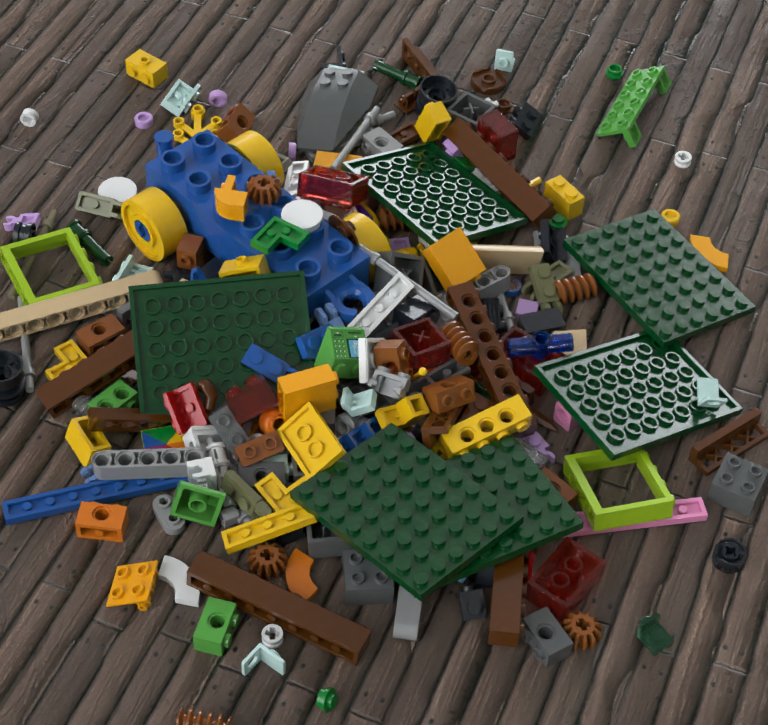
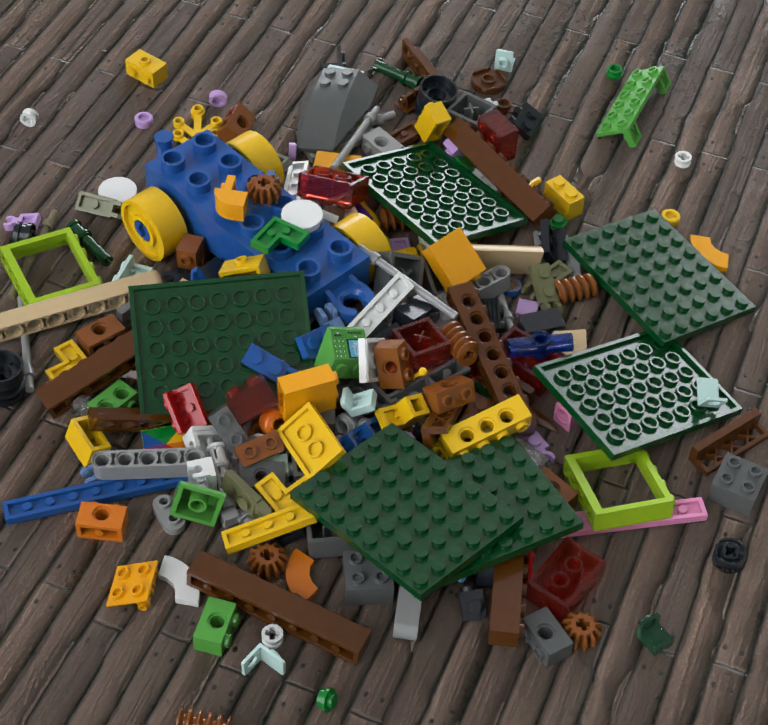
light aqua bracket [160,79,201,117] -> none
reddish brown arm [197,379,218,412] -> none
reddish brown dish [328,215,359,247] -> none
light grey piece [367,366,411,400] -> none

